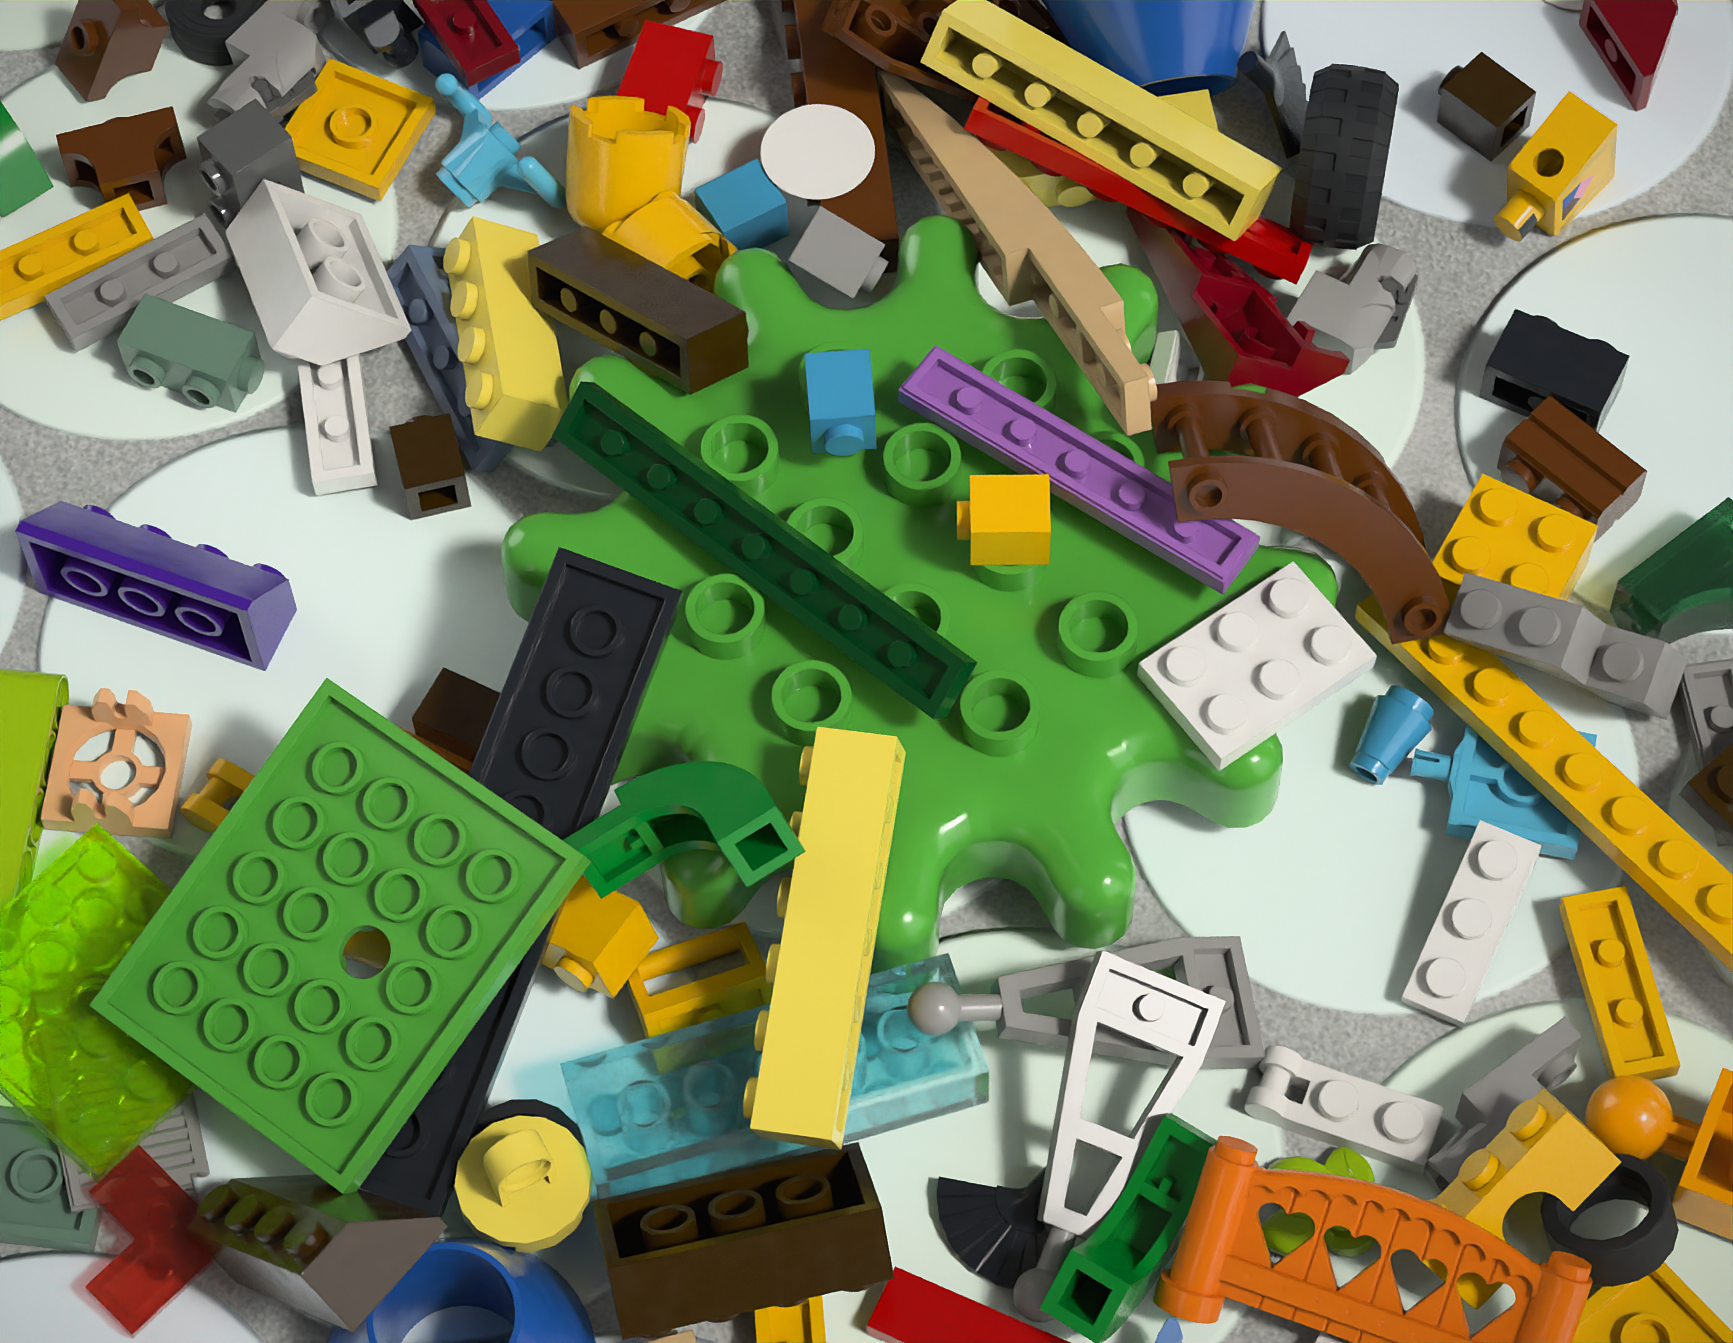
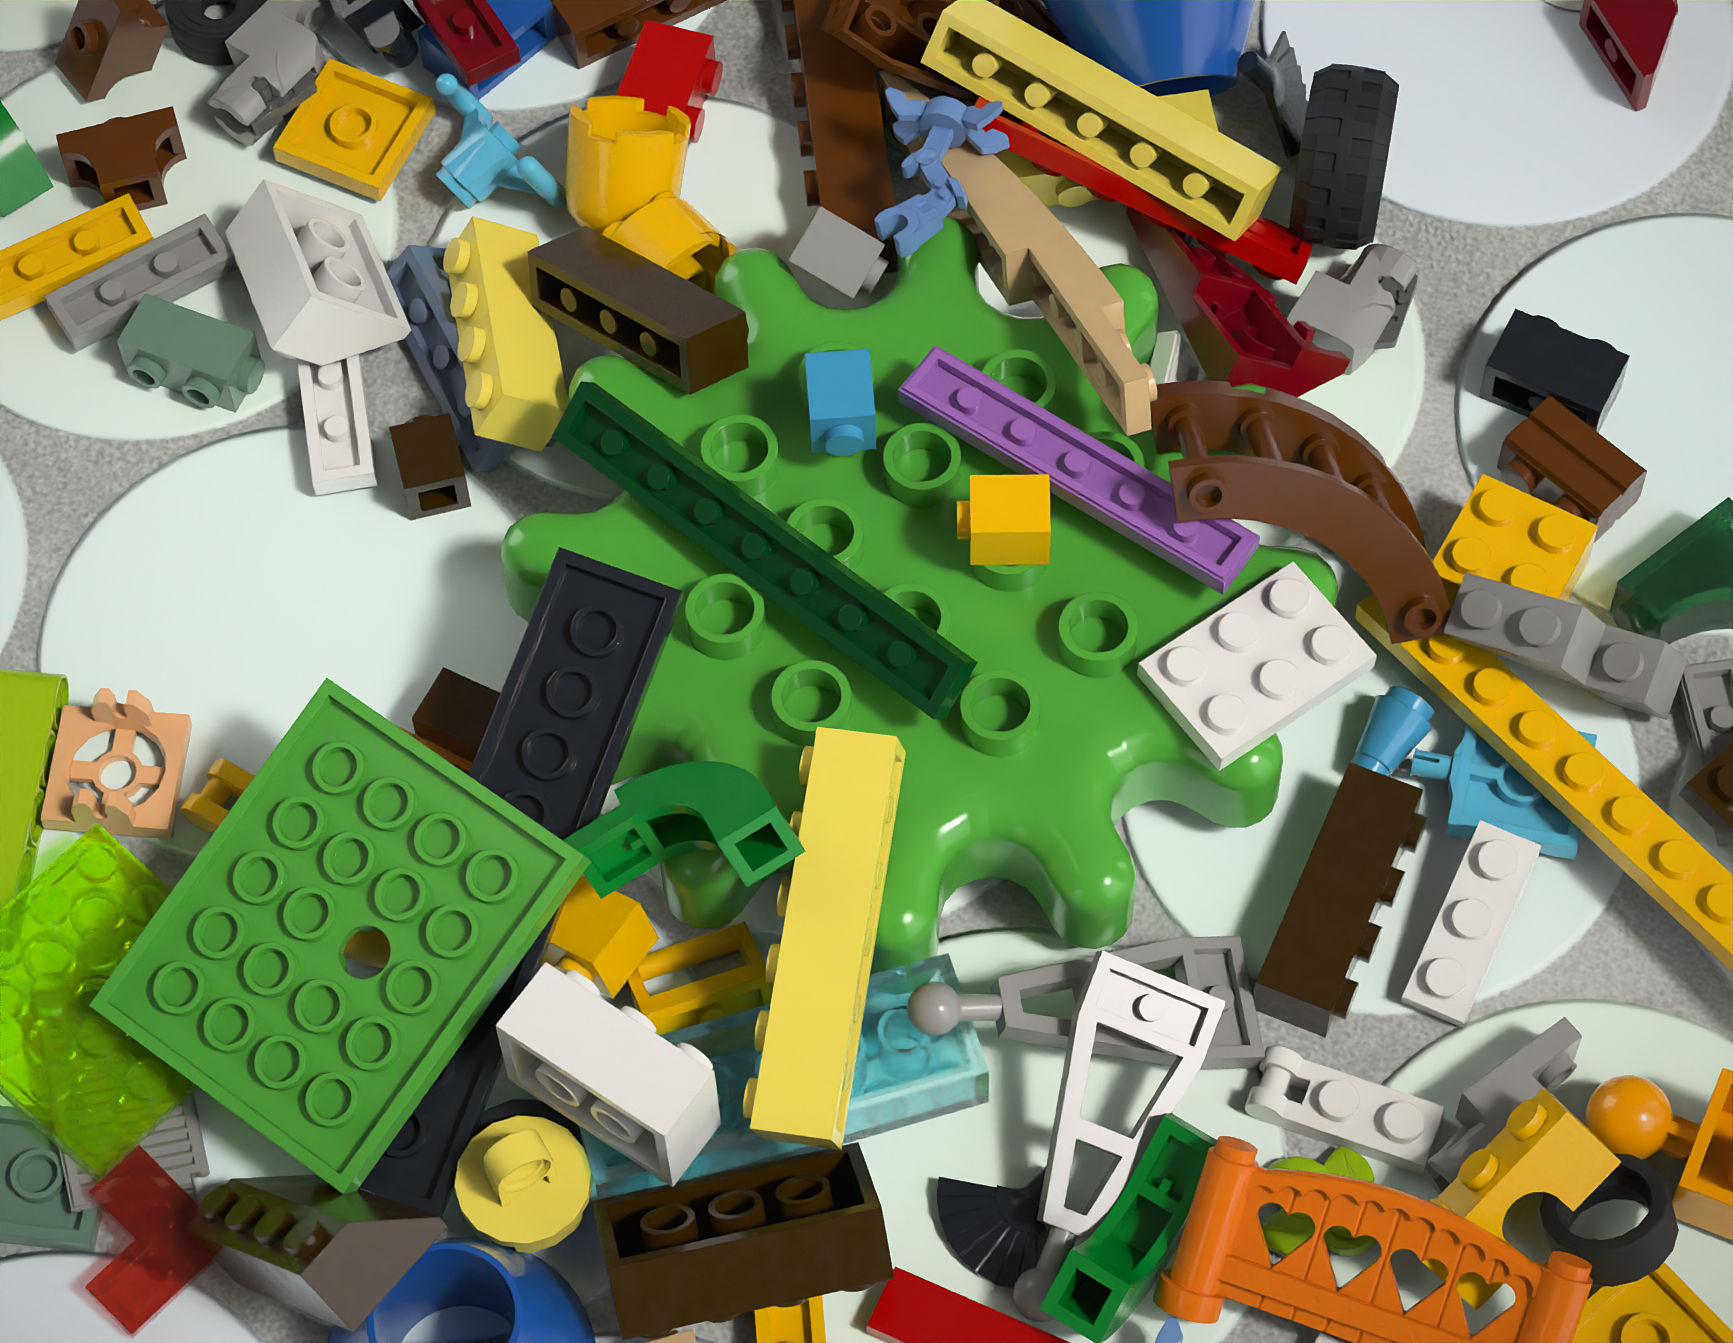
dark purple slope [15,501,297,671] -> none
dark grey brick [196,98,305,230] -> none
dark azure brick [694,159,789,250] -> none
white sticker [760,104,875,200] -> none
dark brown brick [1437,51,1536,162] -> none
yellow torso [1493,91,1618,242] -> none
yellow plate [1559,886,1681,1080] -> none
none -> white brick [495,962,721,1187]
none -> medium blue piece [874,87,1010,258]
none -> dark brown brick [1253,762,1428,1038]

